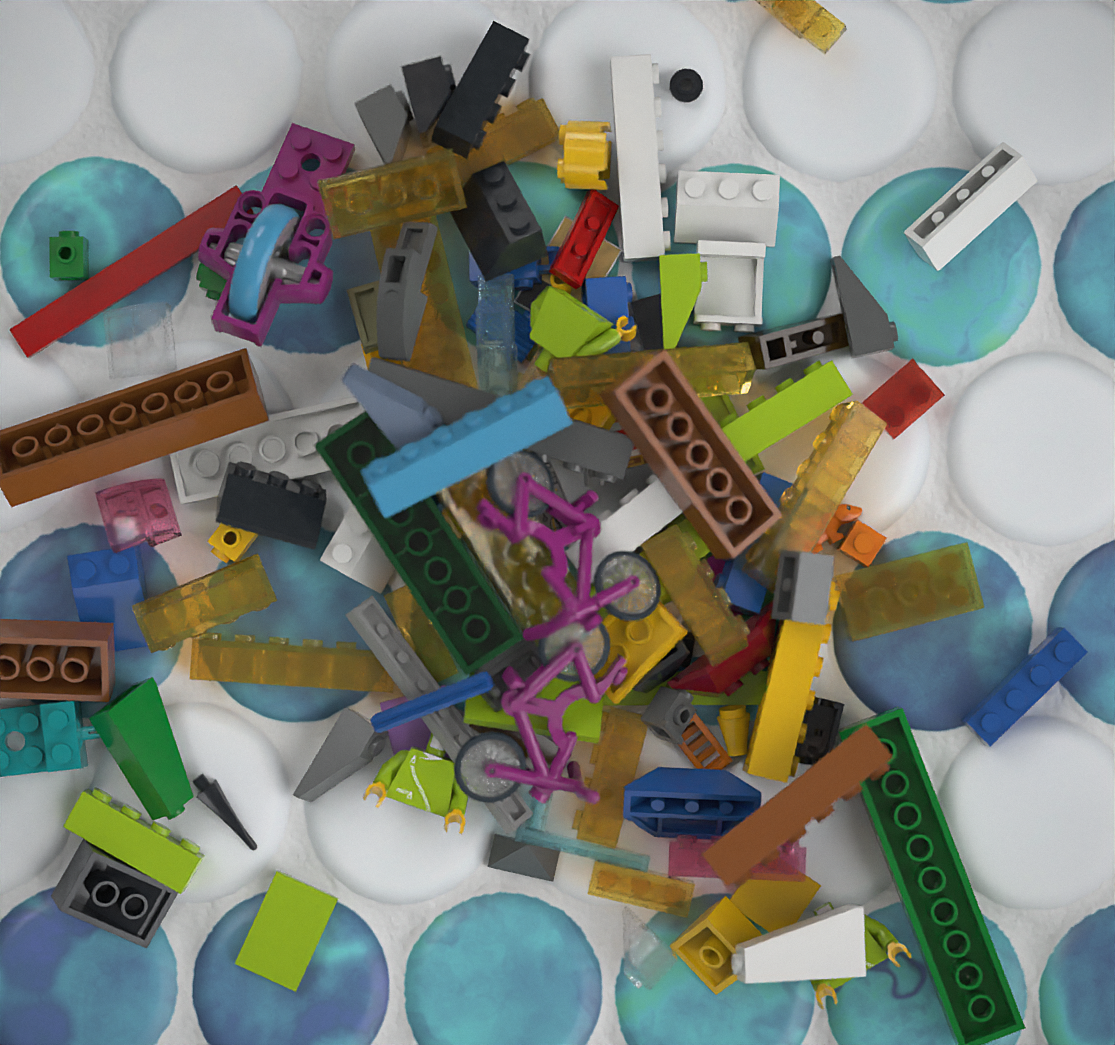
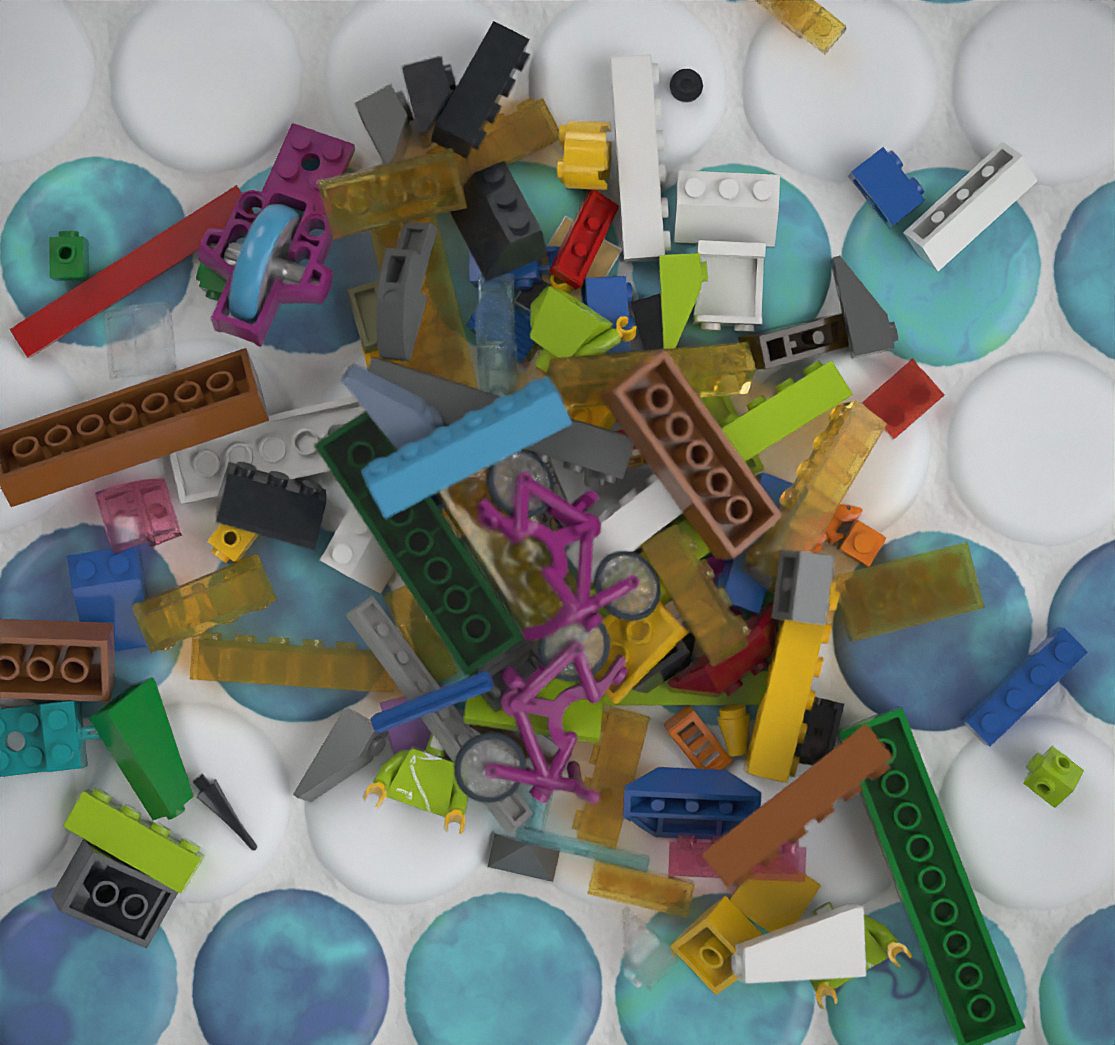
lime tile [234,870,339,992] -> none
dark grey brick [641,686,697,745] -> none
none -> blue brick [848,147,925,229]
none -> lime brick [1023,746,1084,808]

